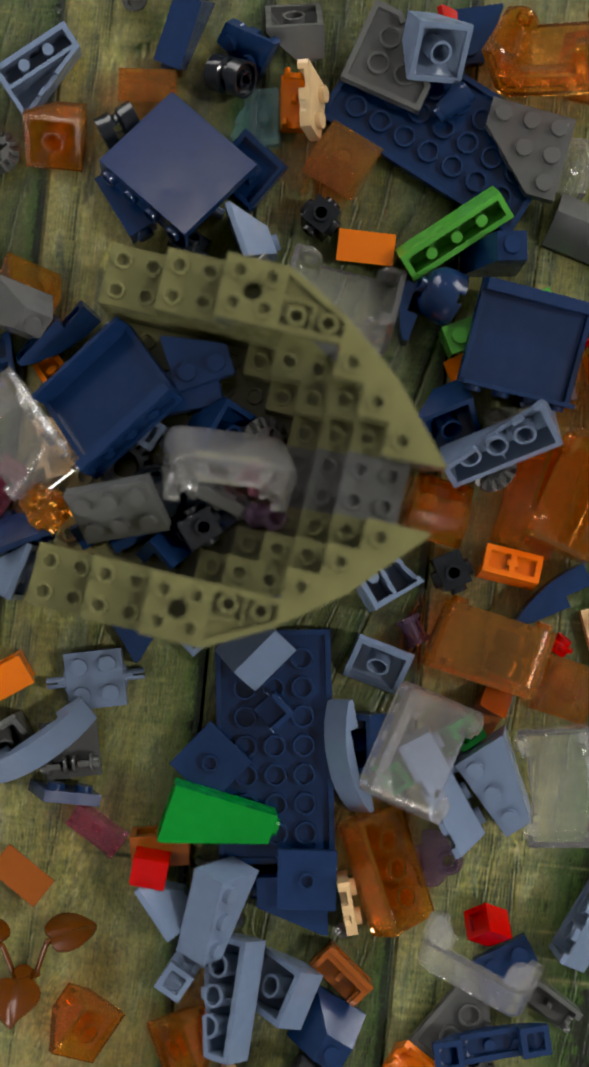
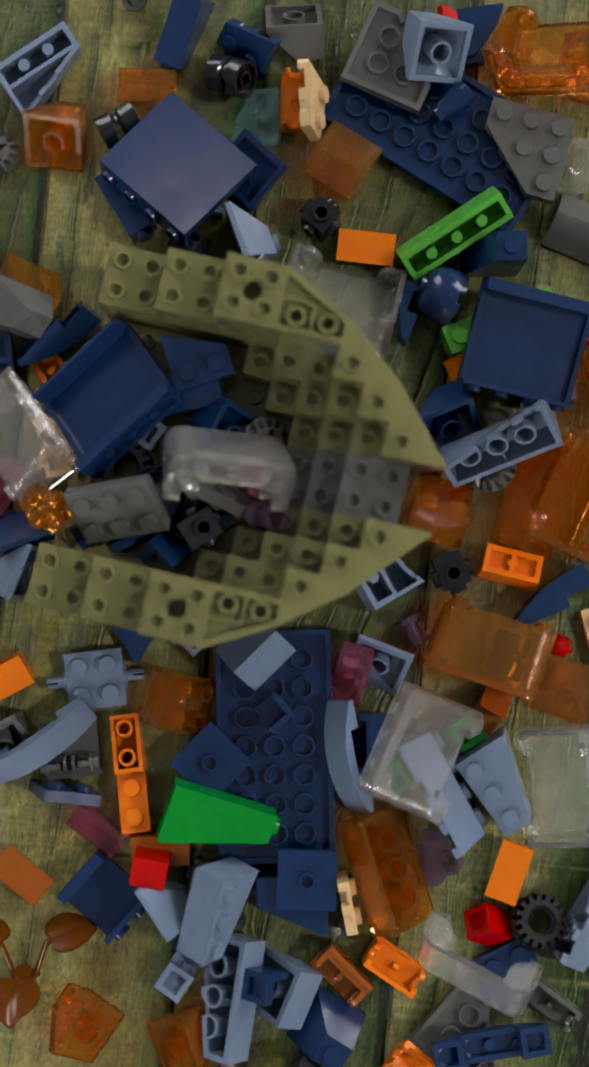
none -> dark blue panel [56,848,146,945]
none -> orange slope [109,713,152,835]
none -> clear orange slope [138,665,216,735]
none -> dark blue panel [241,965,289,1007]
none -> clear pink hinge [331,641,375,708]
none -> orange hinge [362,933,426,999]
none -> orange hinge [484,838,535,907]
none -> black tyre [510,894,567,949]

